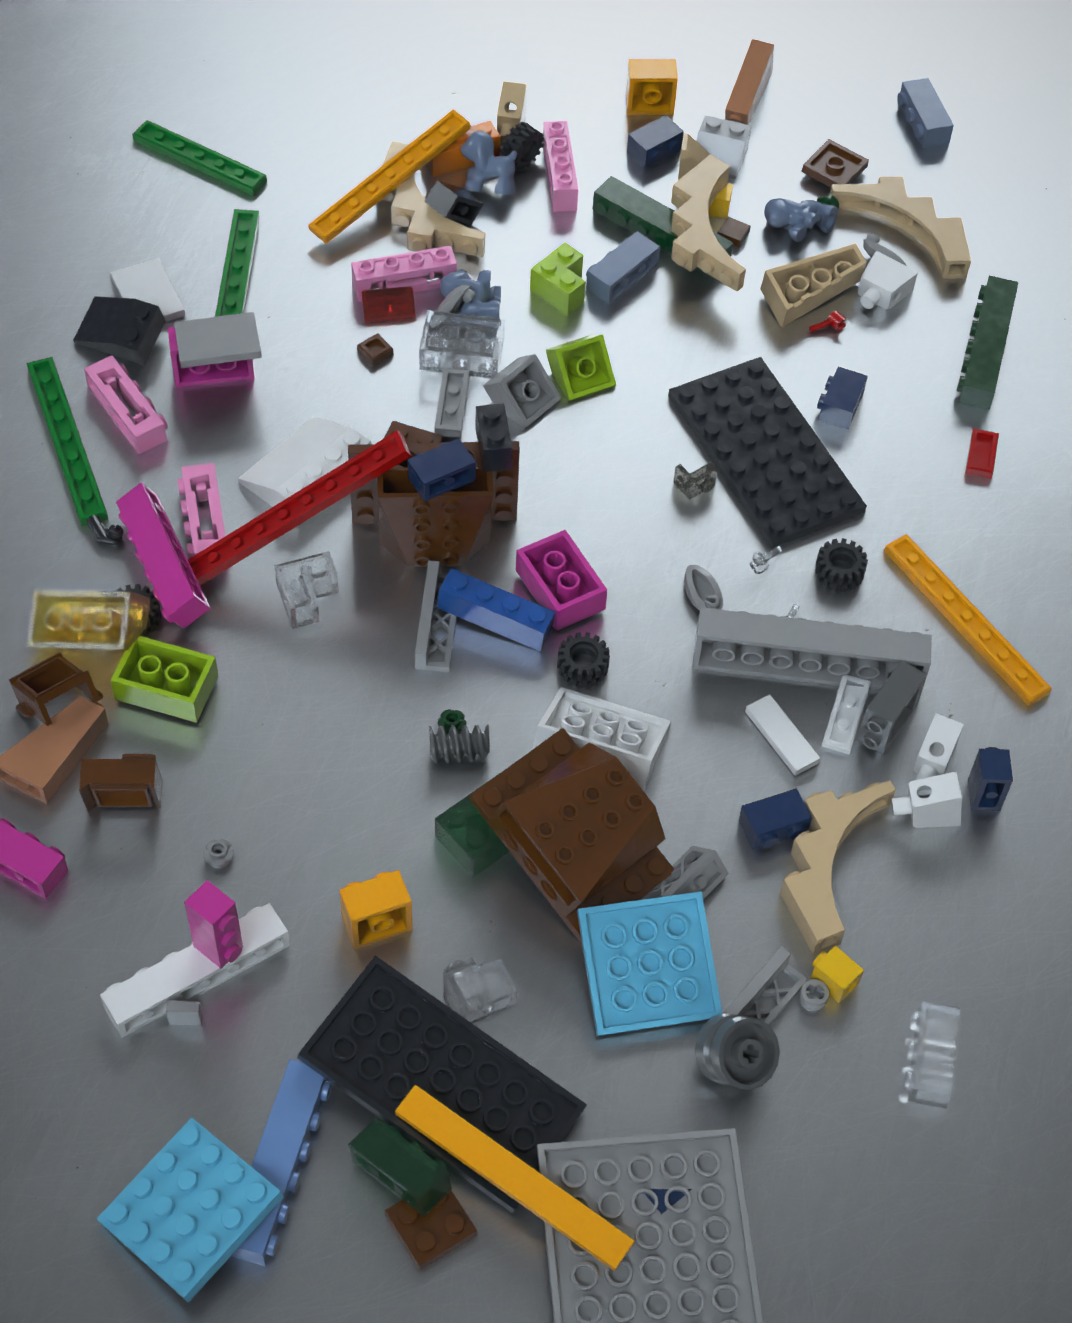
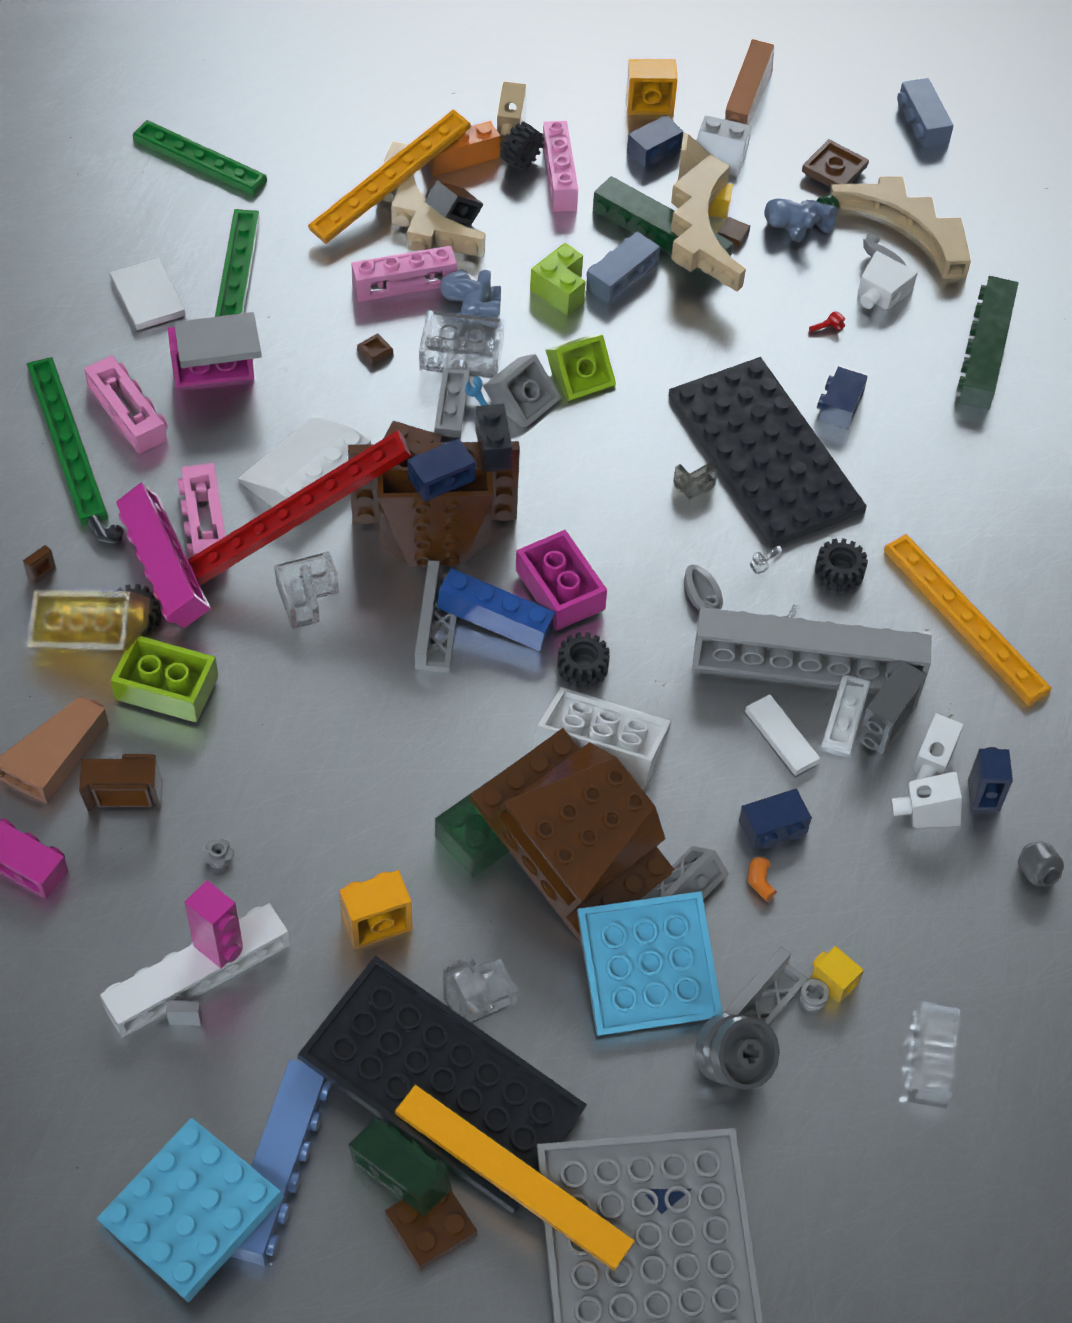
reddish brown piece [9,652,103,726] -> none
black slope [73,296,166,365] -> none
clear red slope [361,286,416,322] -> none
light grey arm [425,285,476,326] -> none
dark grey piece [429,724,490,764] -> none
dark green plate [438,709,467,734] -> none
sand blue animal [460,131,517,195] -> none
tan wedge [760,243,867,328] -> none
tan arch [780,780,896,954] -> none
red tile [965,428,999,479] -> none
none -> reddish brown tile [23,545,56,583]
none -> dark azure hand [465,376,488,406]
none -> orange arm [747,857,777,902]
none -> dark grey head [1018,841,1064,887]

